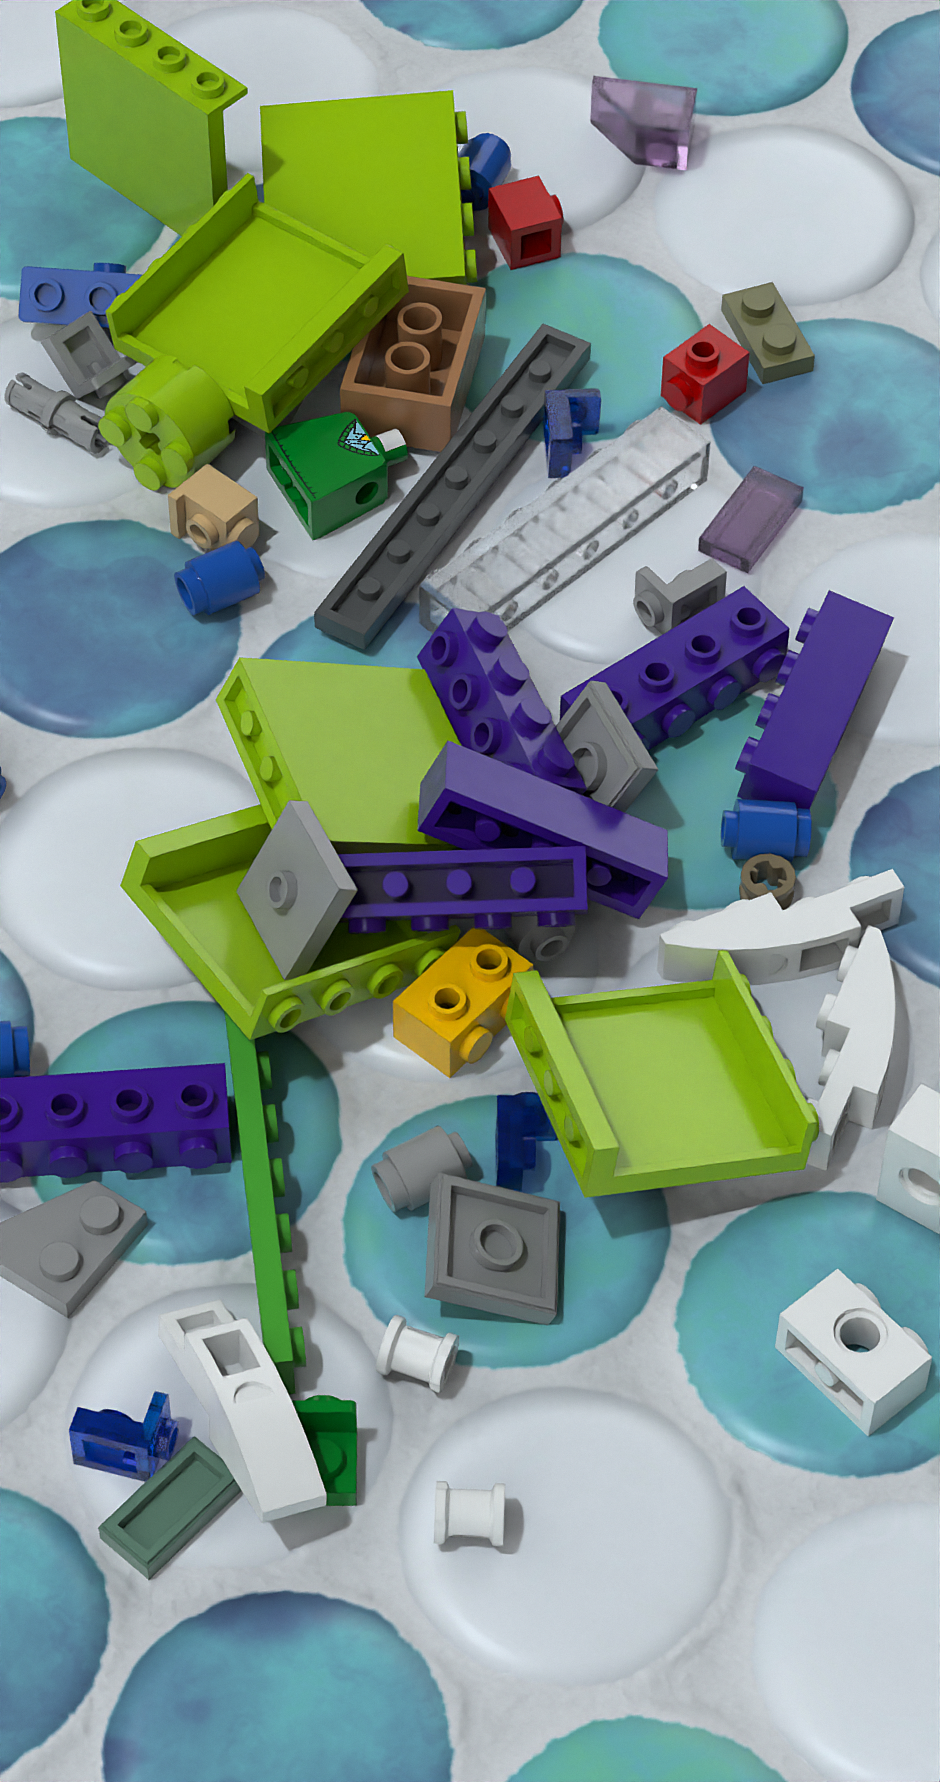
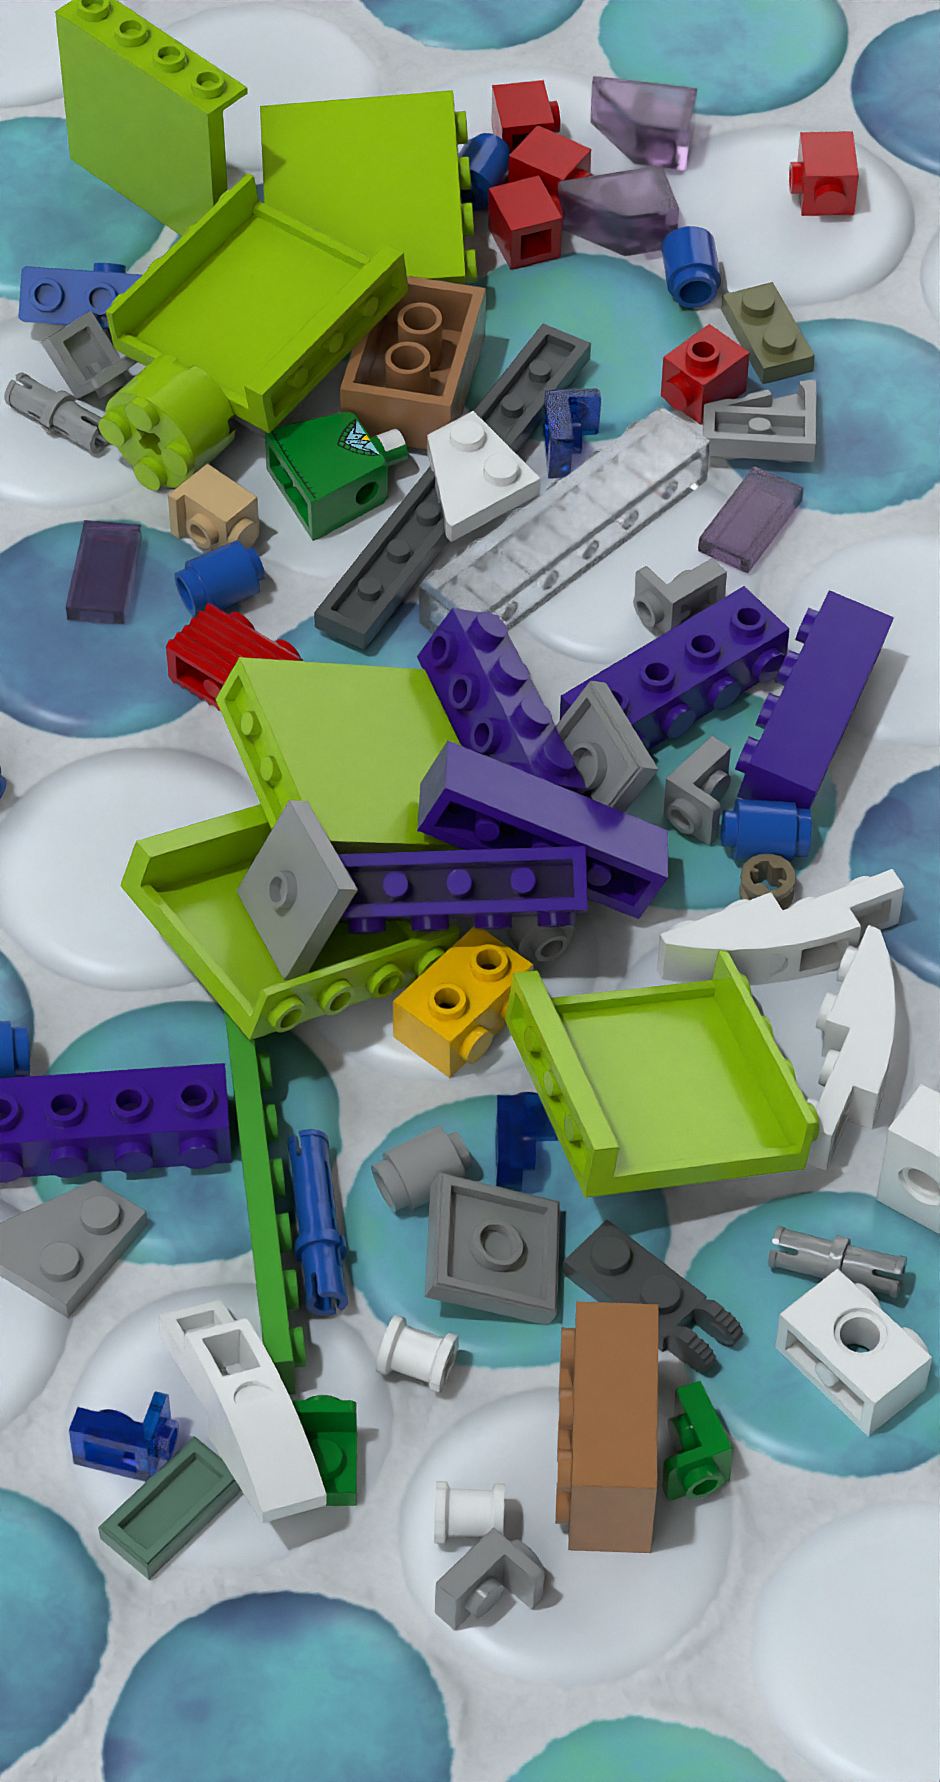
none -> clear purple tile [66,520,142,624]
none -> red brick [166,603,303,711]
none -> blue pin [287,1129,348,1316]
none -> white wing [427,411,541,542]
none -> light grey bracket [435,1527,545,1631]
none -> red brick [491,80,561,153]
none -> red brick [508,125,594,217]
none -> medium nougat brick [555,1301,659,1553]
none -> clear purple slope [558,165,679,256]
none -> dark grey hinge [563,1220,744,1374]
none -> blue brick [661,226,721,308]
none -> green bracket [662,1380,733,1501]
none -> light grey bracket [663,736,731,845]
none -> light grey wing [701,380,816,463]
none -> light grey pin [768,1226,907,1299]
none -> red brick [789,131,859,216]

